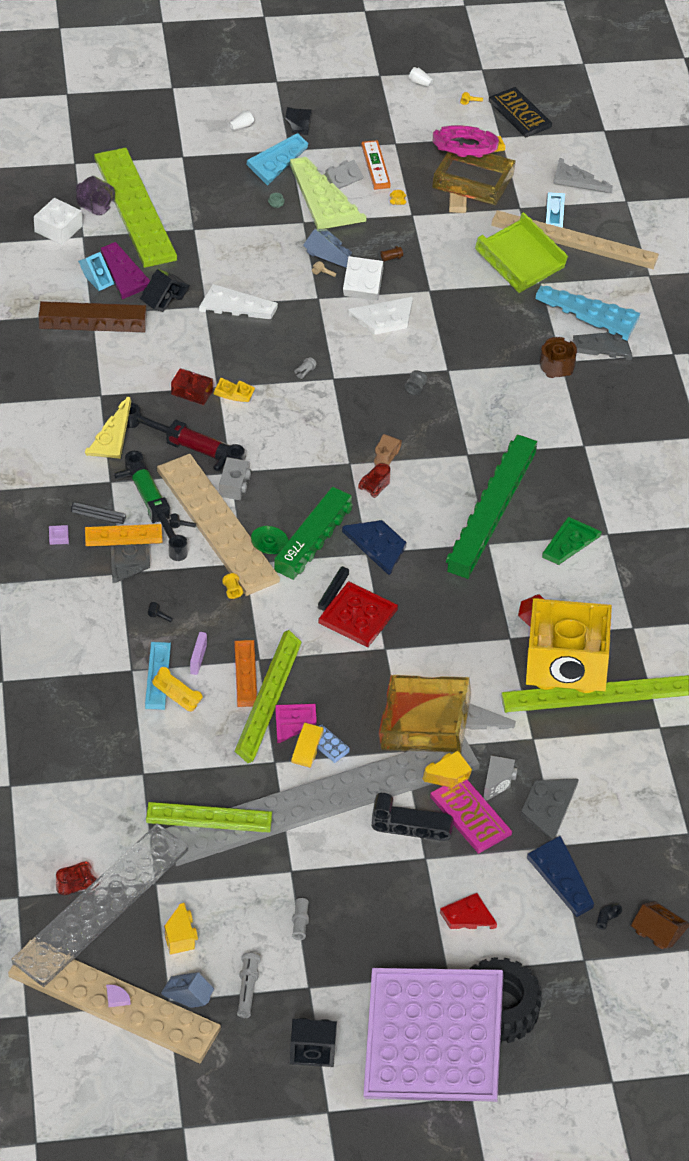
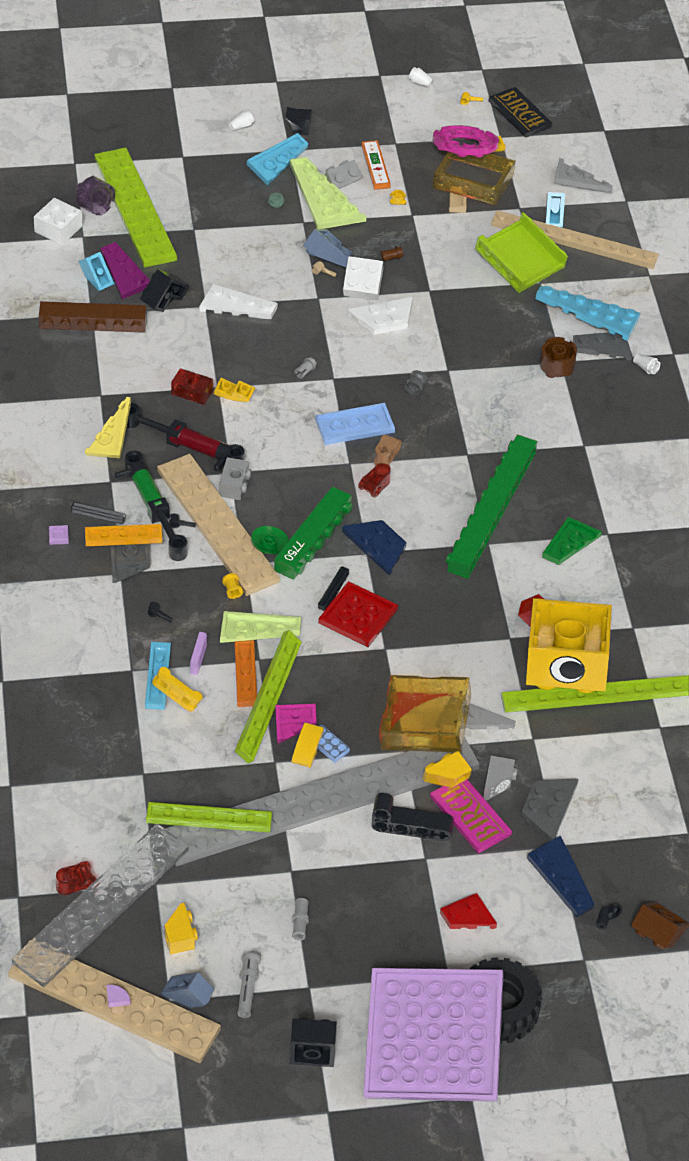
none -> yellowish green wing [220,611,301,643]
none -> light blue tile [315,403,395,445]
none -> white cone [633,353,660,374]

